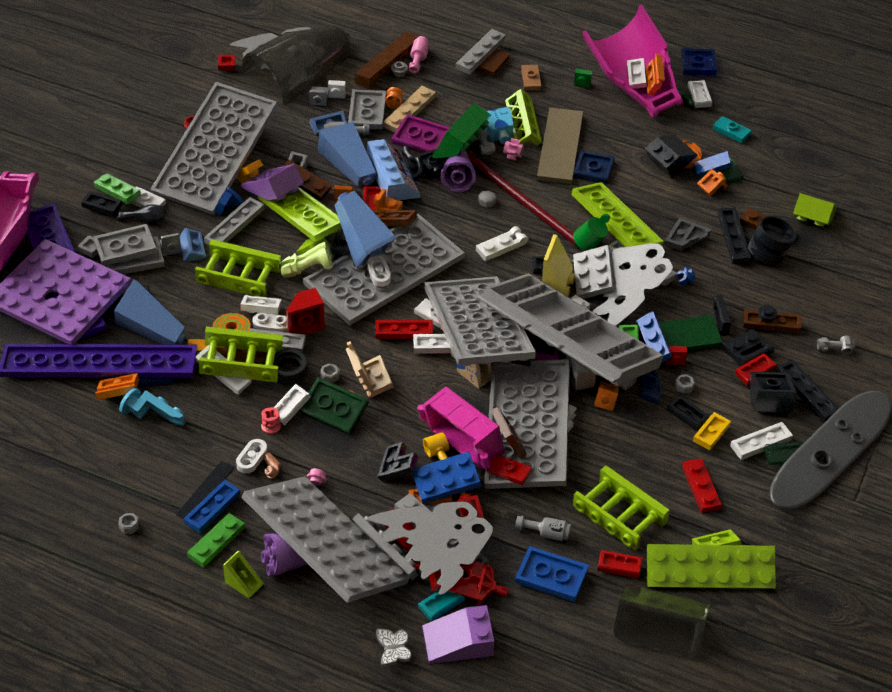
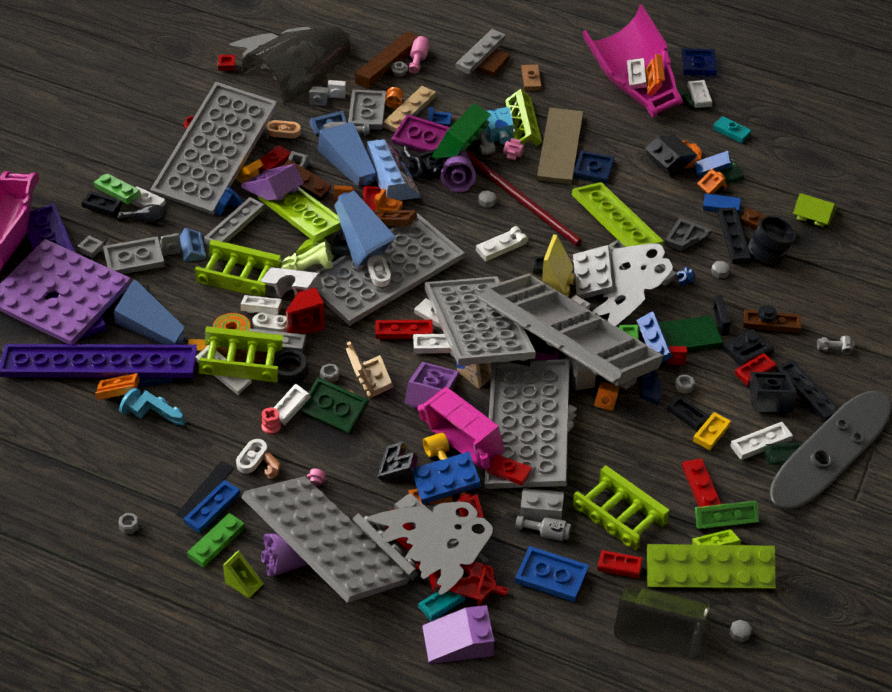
light grey plate [93,224,157,266] -> none
light grey animal [376,629,411,666] -> none
reddish brown tile [491,407,527,459] -> none
green hat [573,214,610,251] -> none
green plate [574,68,593,88] -> none
none -> red plate [258,145,291,172]
none -> light grey arch [260,267,323,298]
none -> light nougat plate [266,120,301,139]
none -> medium lavender slope [404,362,459,408]
none -> blue tile [428,107,451,127]
none -> light grey slope [520,488,564,522]
none -> bright green plate [695,501,759,529]
none -> blue tile [703,193,740,214]
none -> light grey tile [711,261,730,279]
none -> light grey tile [729,620,752,642]

